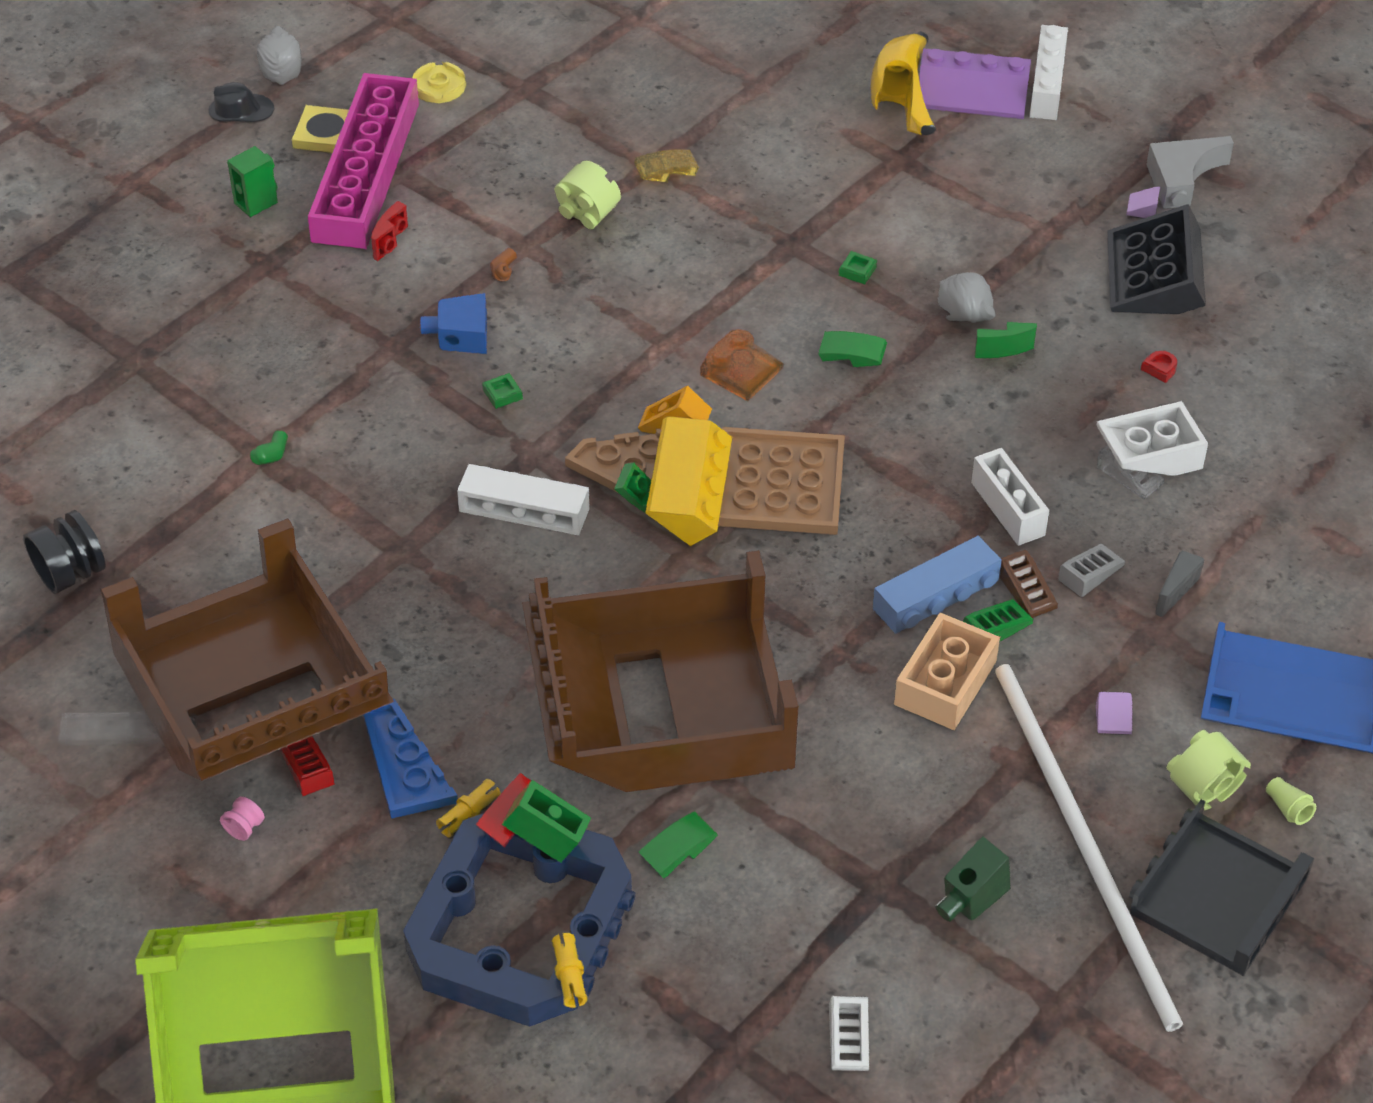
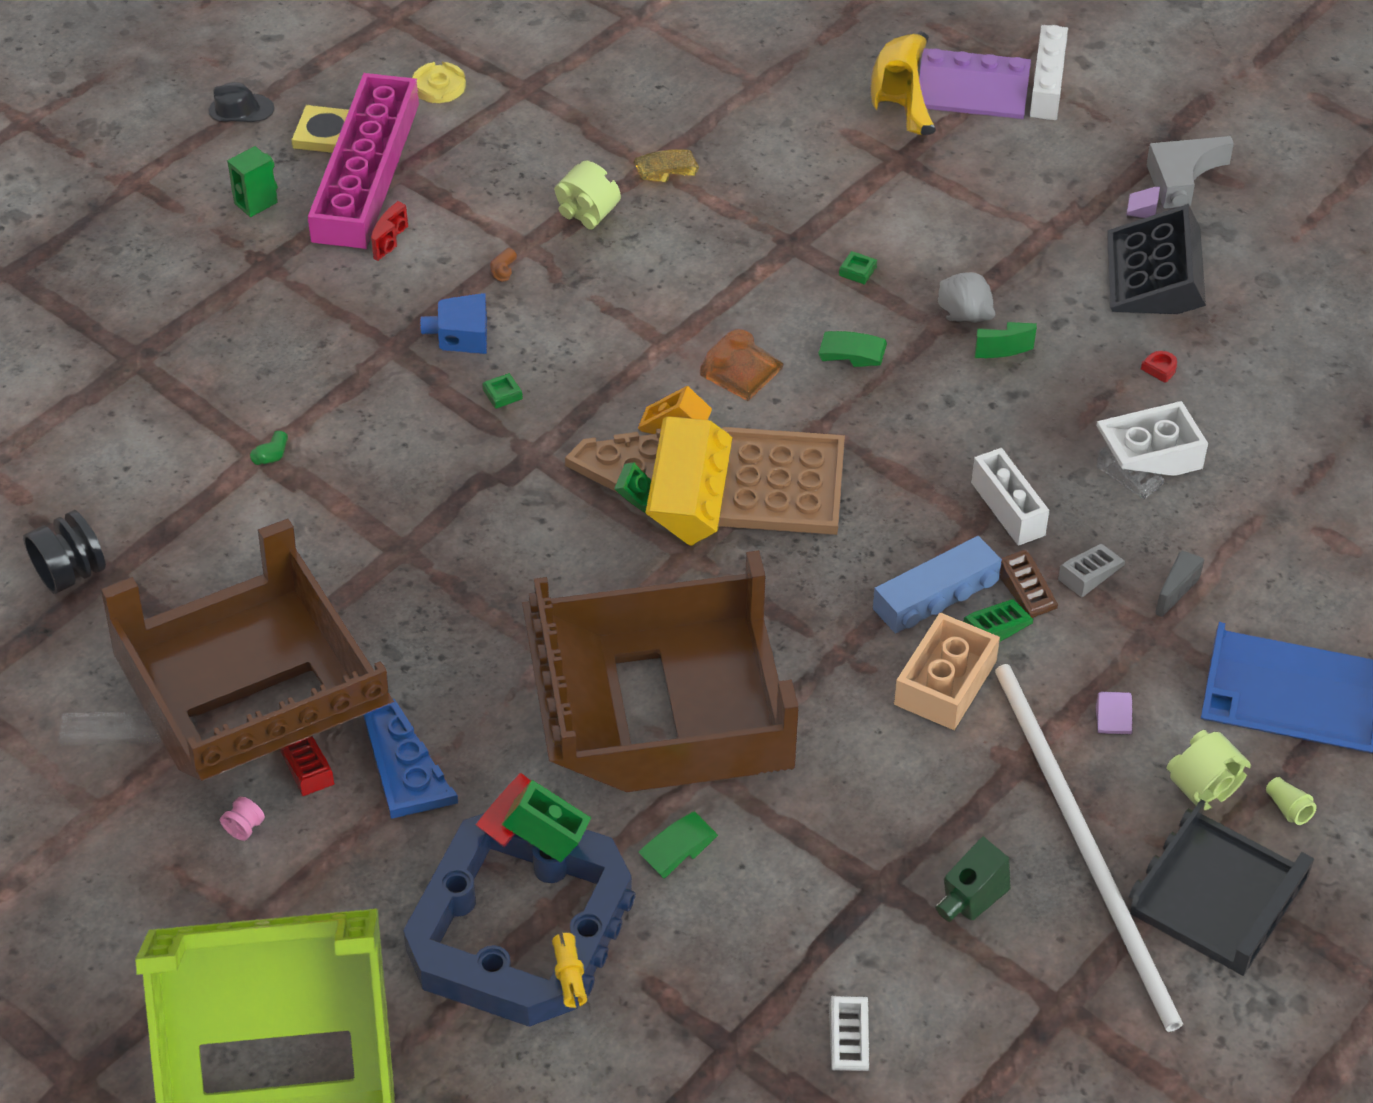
light grey hair [257,26,302,85] -> none
yellow pin [436,779,501,838] -> none
white brick [457,464,589,535] -> none

